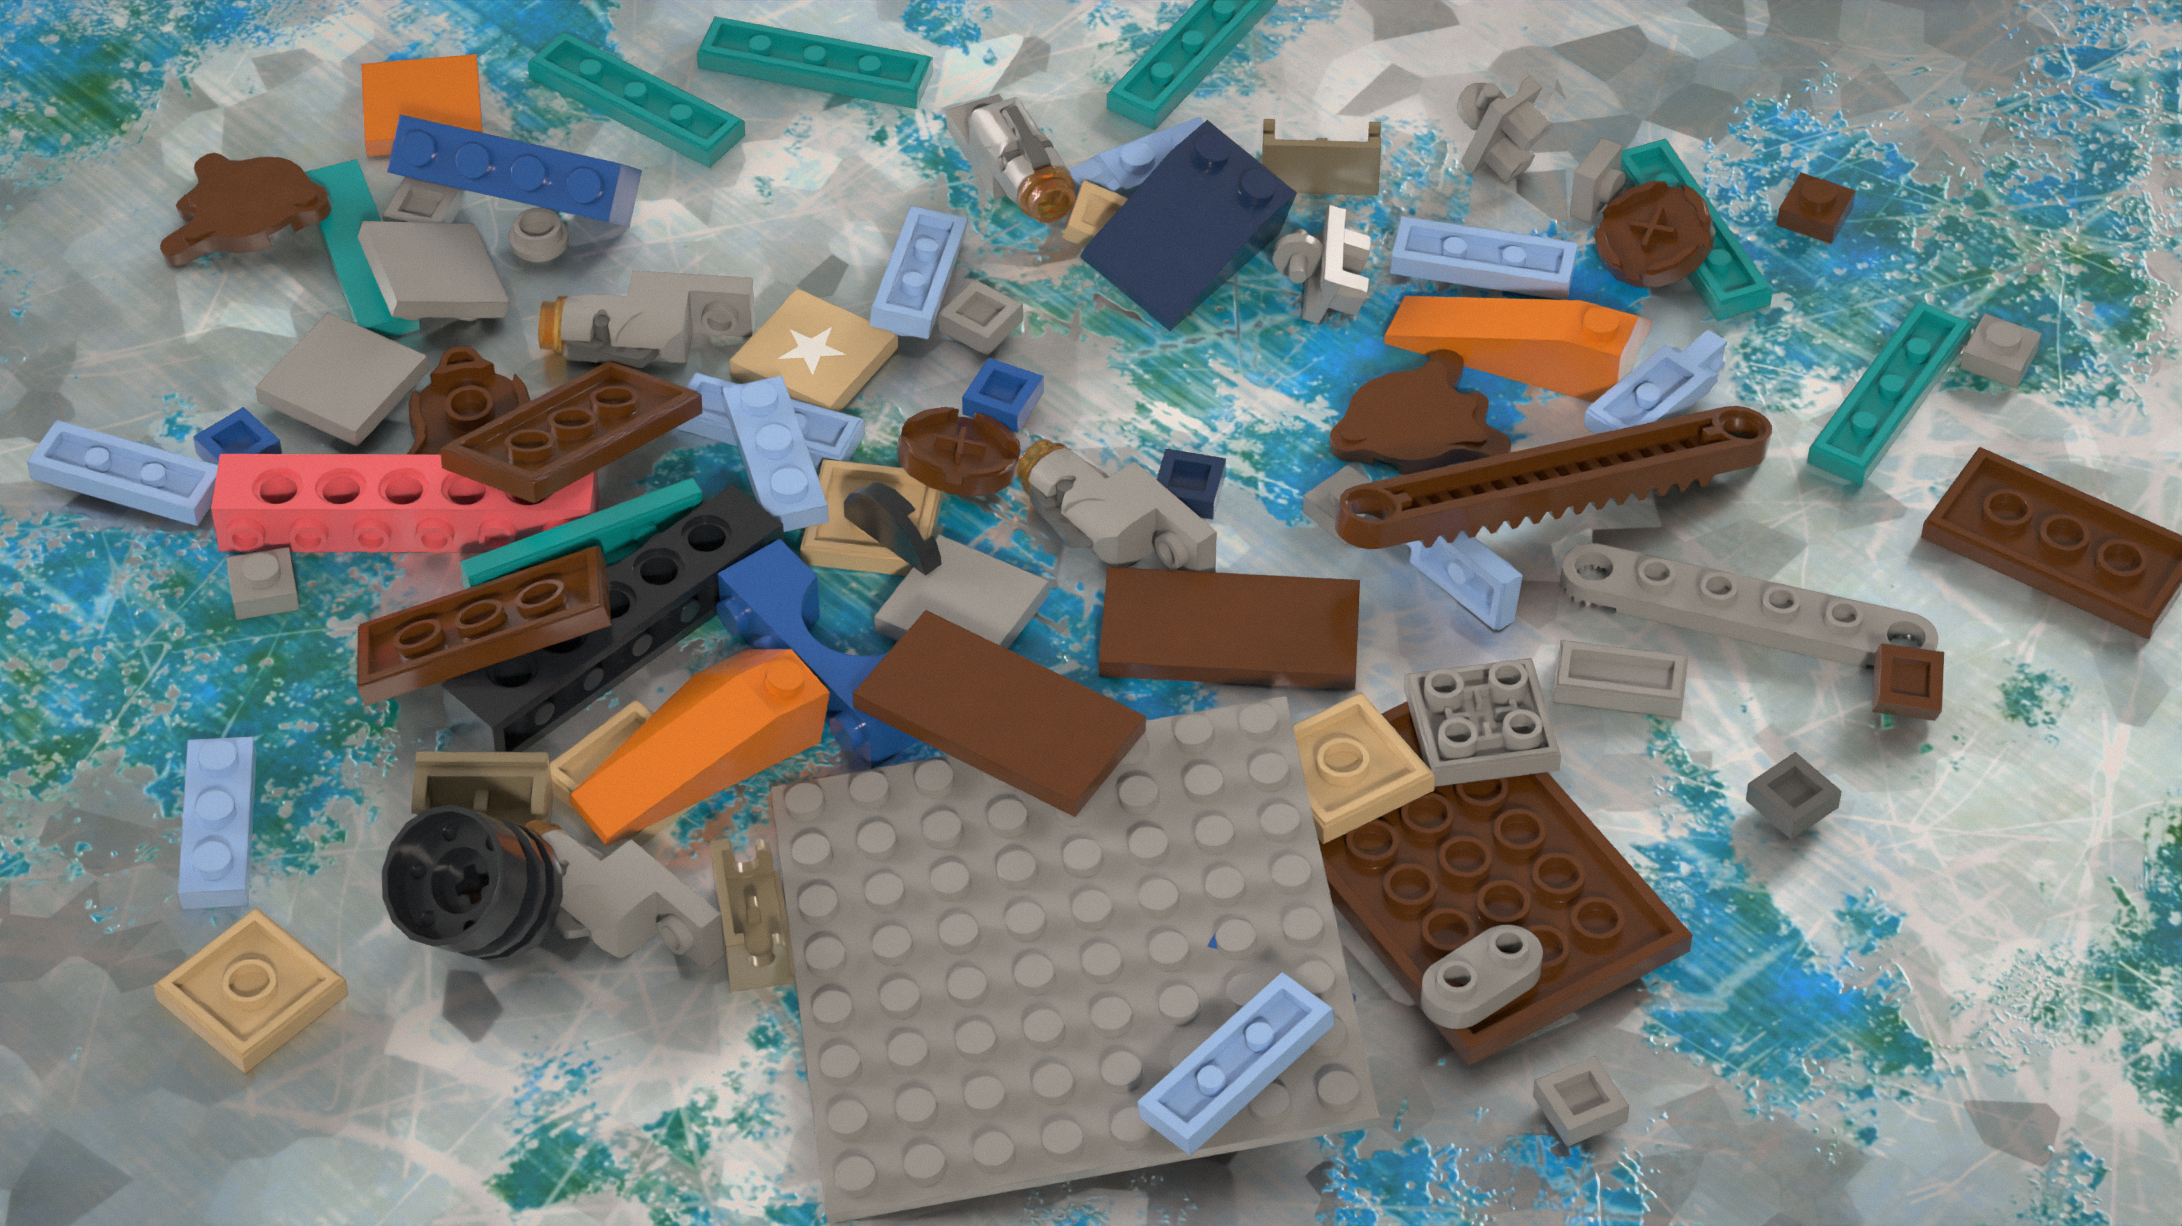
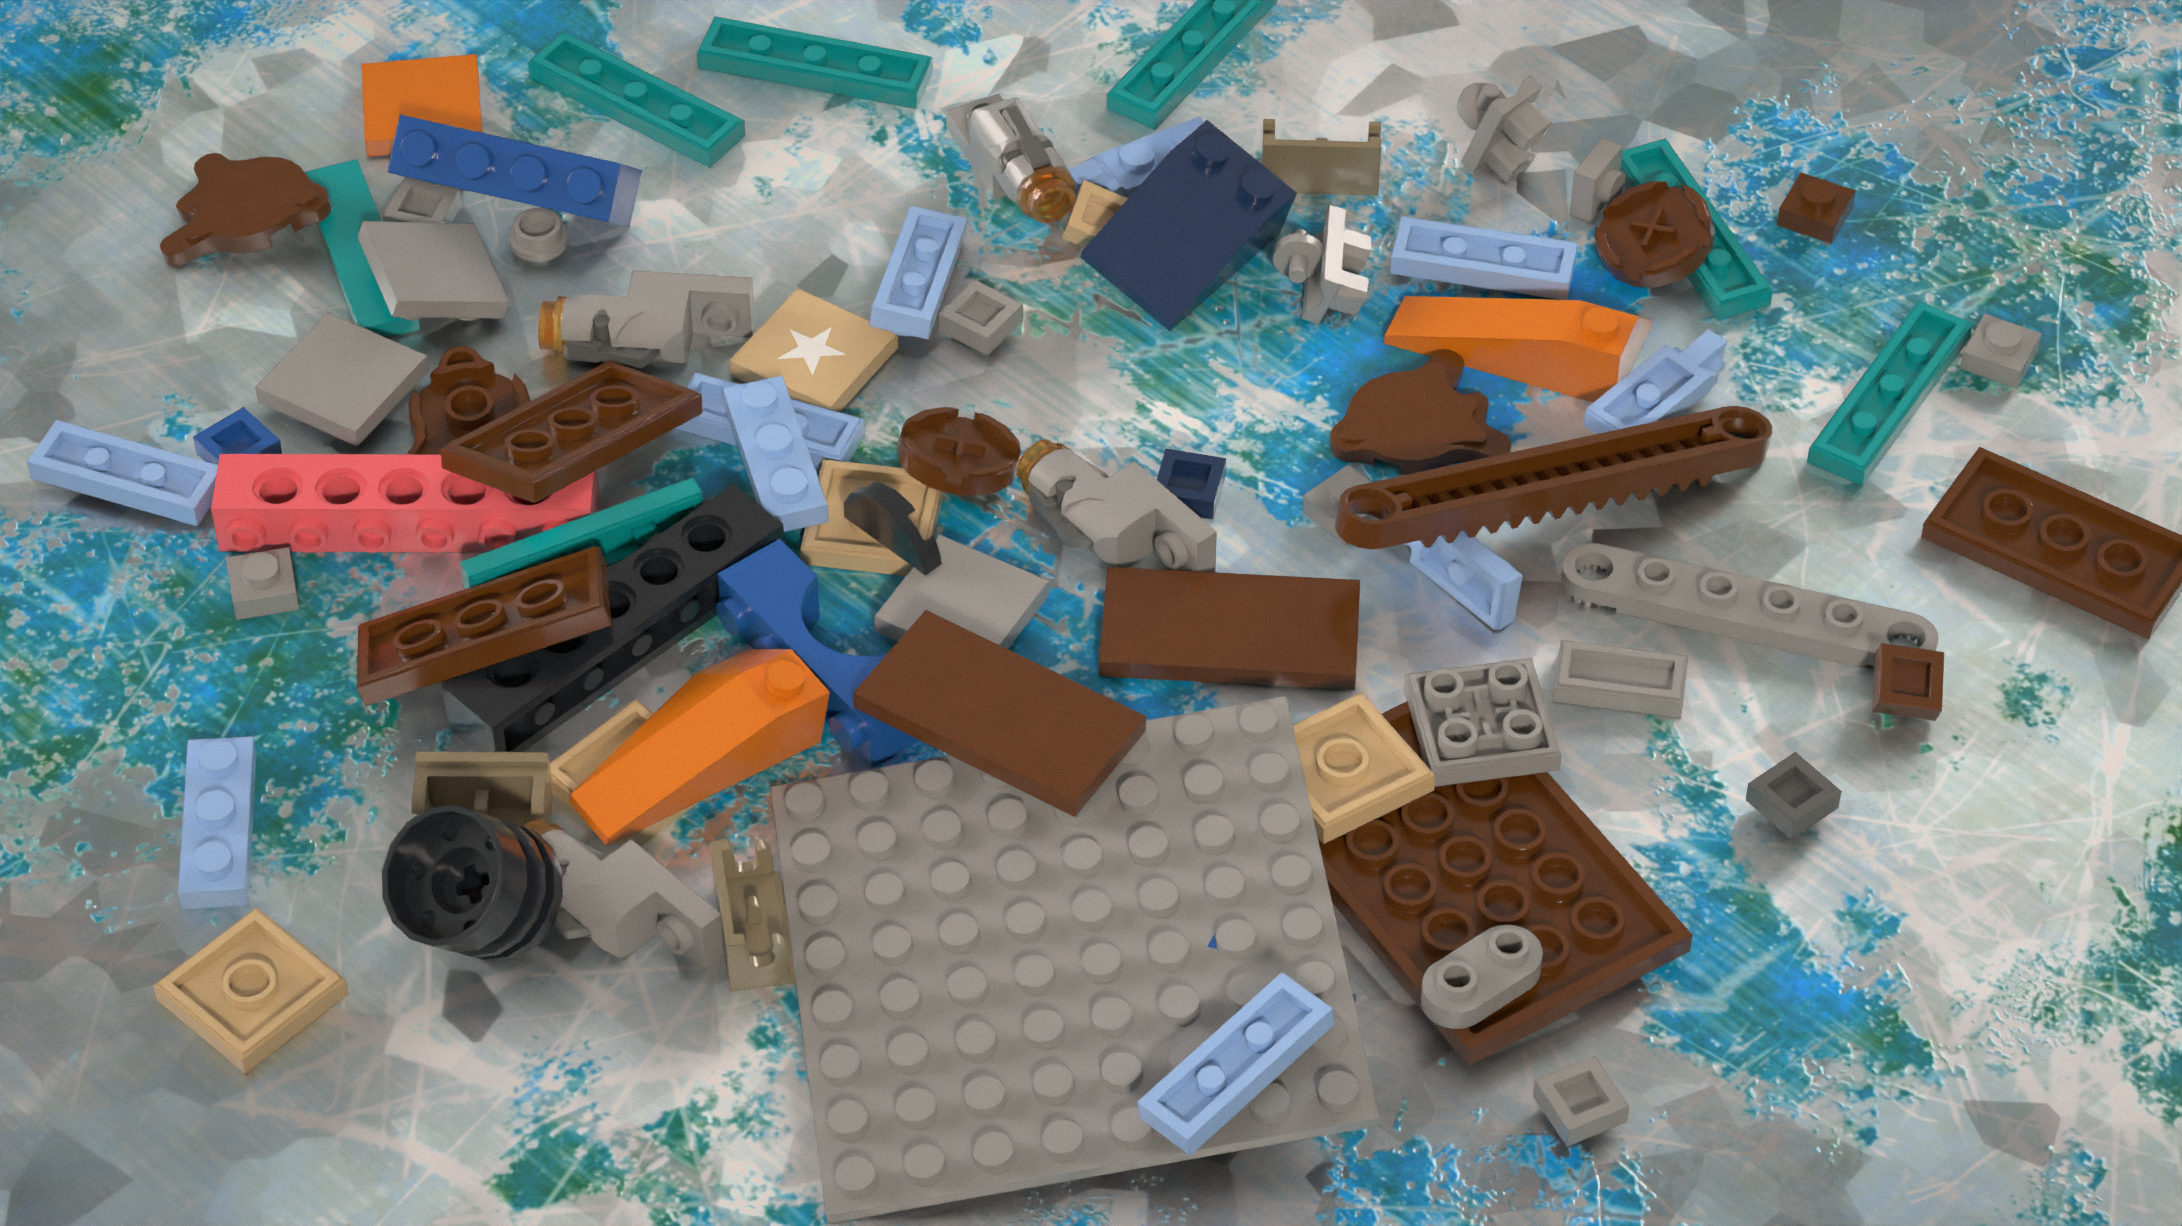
blue plate [962,358,1044,433] -> none

